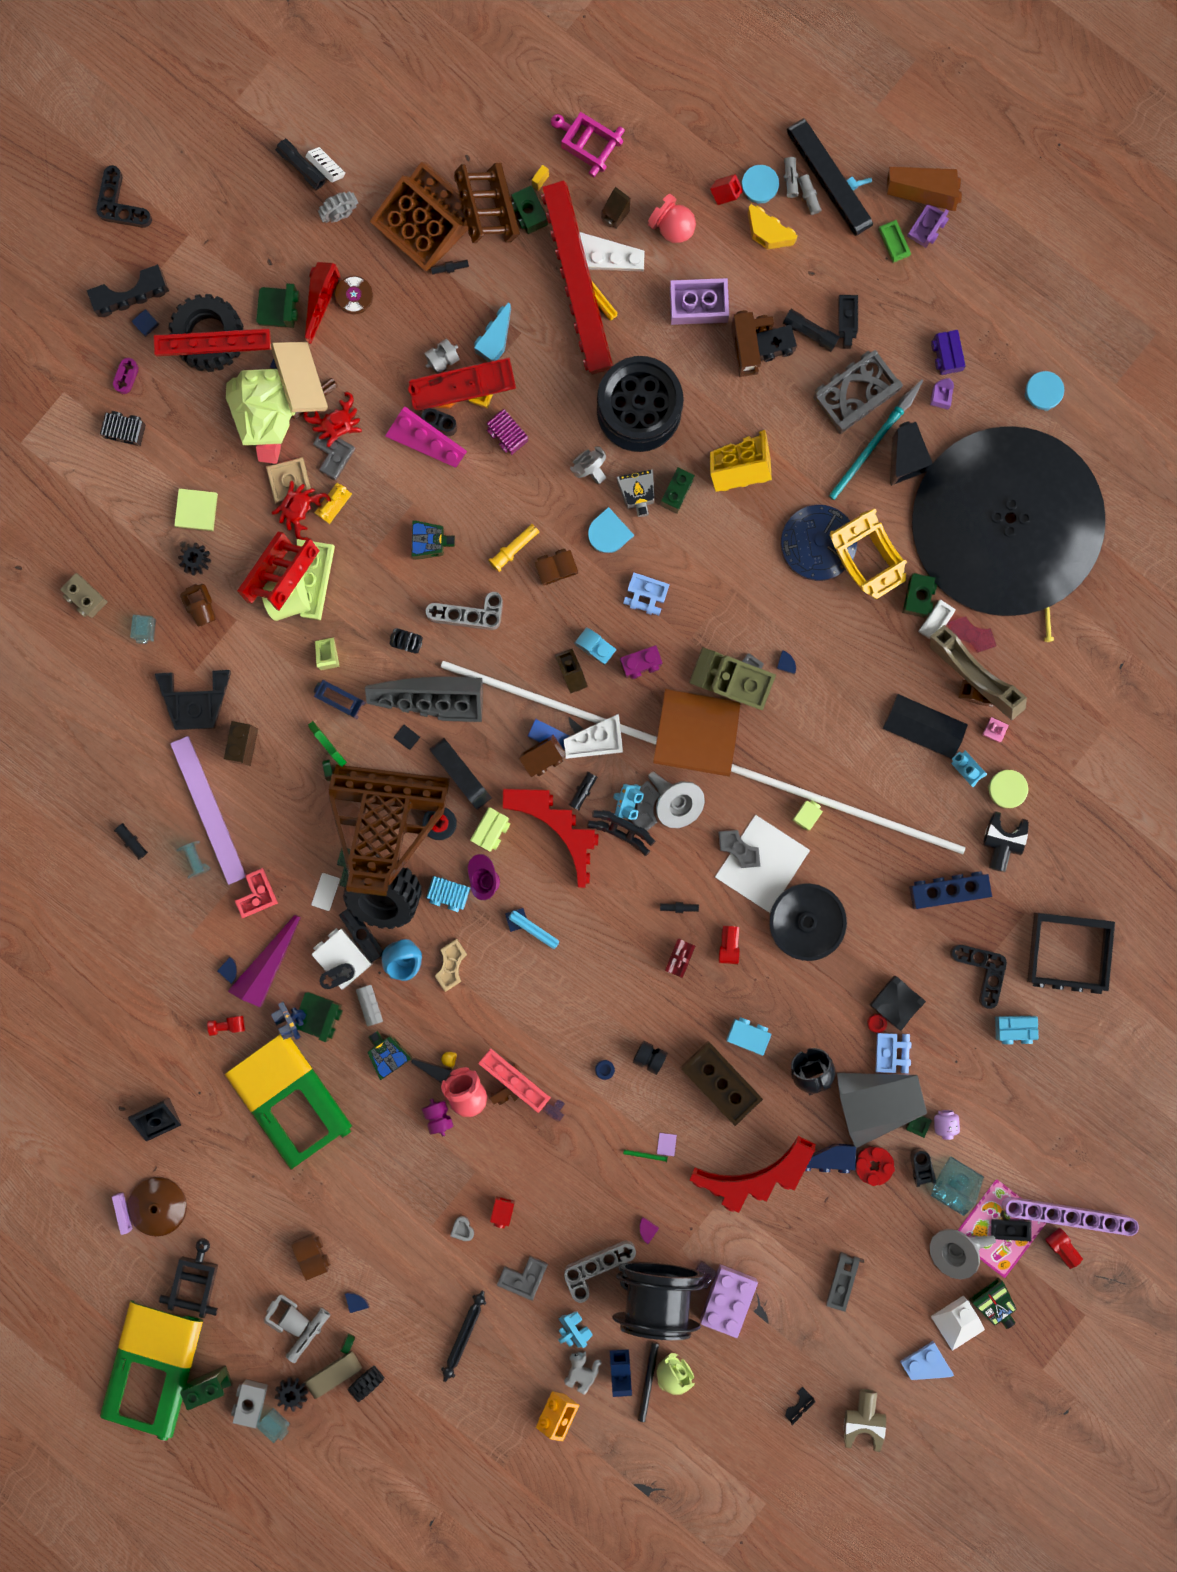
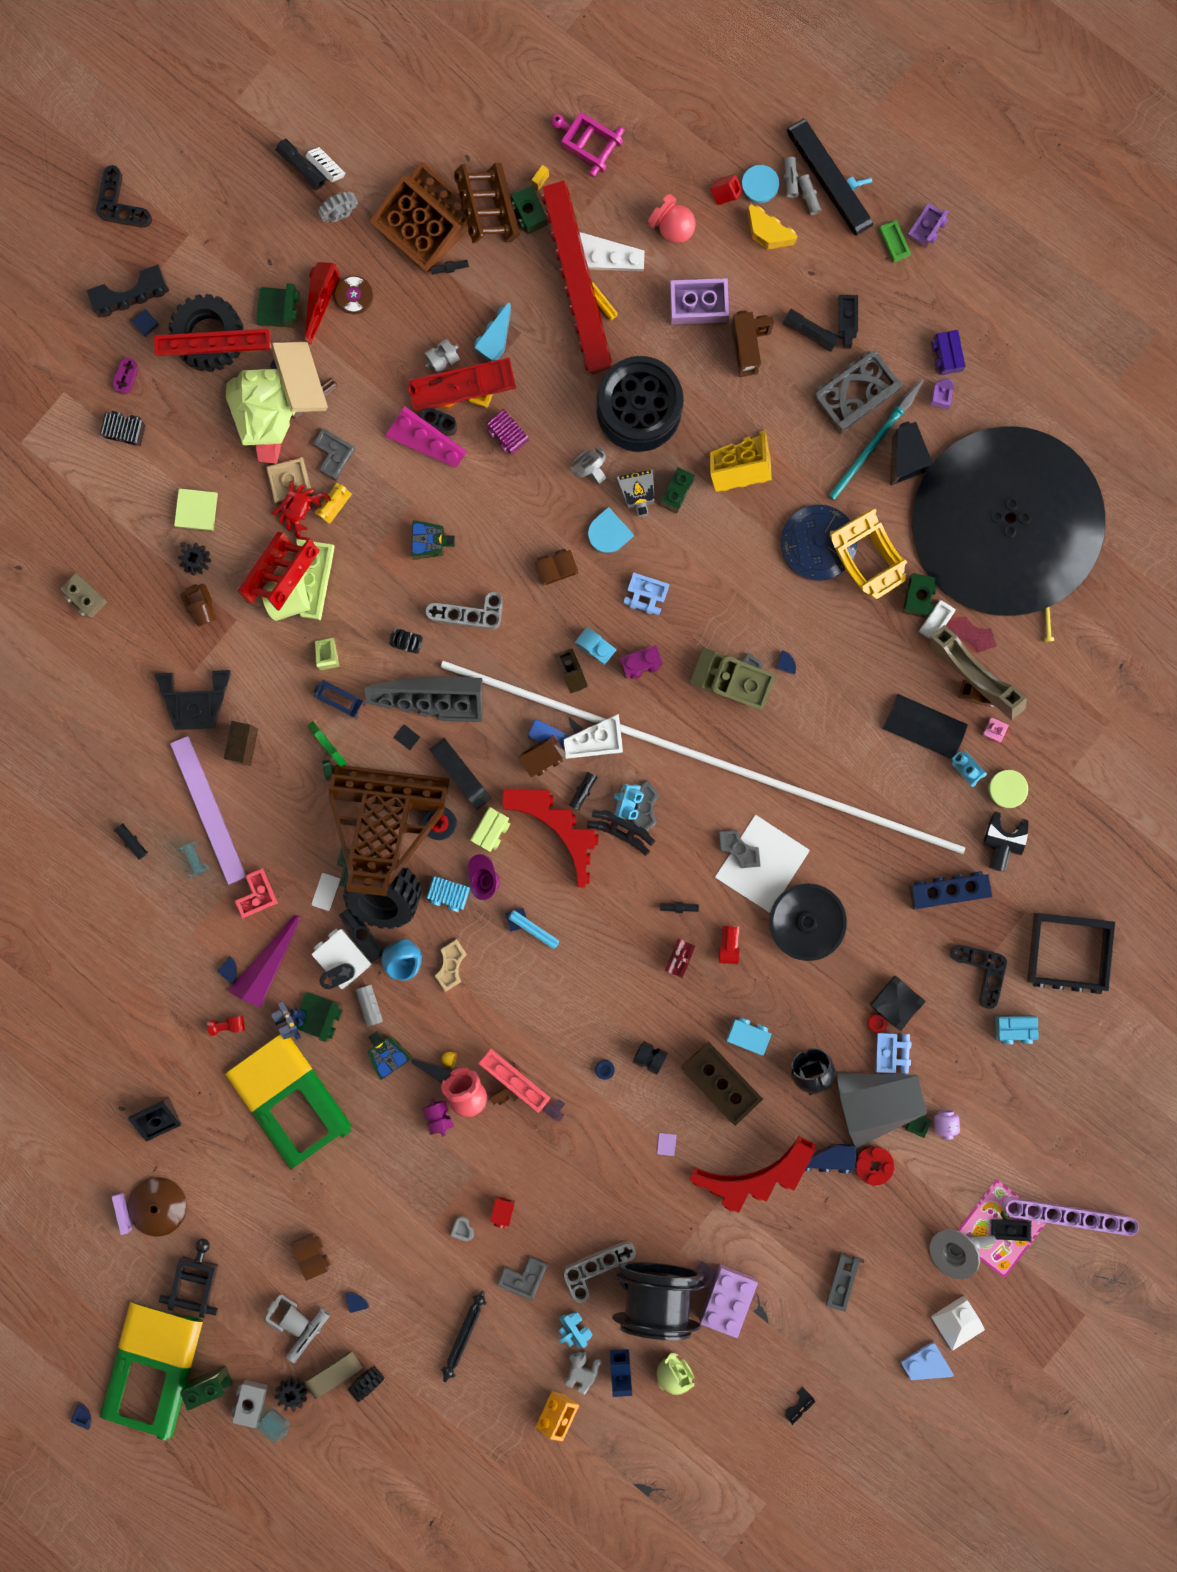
clear light blue brick [130,615,156,644] -> none
red animal [303,392,362,447] -> none
dark green tile [340,1333,355,1354] -> none
yellow pin [488,523,540,572] -> none
dark brown slope [601,187,631,229] -> none
green piece [623,1149,668,1163] -> none
black bar [638,1342,659,1422] -> none
magenta tile [640,1217,659,1244] -> none
piece [648,772,705,828] -> none
dark orange slope [653,689,741,777] -> none
black brick [756,325,797,362] -> none
yellowish green brick [792,800,823,831] -> none
dark tan connector [844,1389,886,1452] -> none
dark orange slope [887,167,962,211] -> none
black piece [910,1148,936,1187] -> none
clear light blue slope [930,1157,984,1216] -> none
torso [969,1277,1017,1329] -> none
medium azure tile [1025,371,1064,411] -> none
red piece [1045,1227,1083,1269] -> none
none -> dark blue tile [71,1402,92,1430]

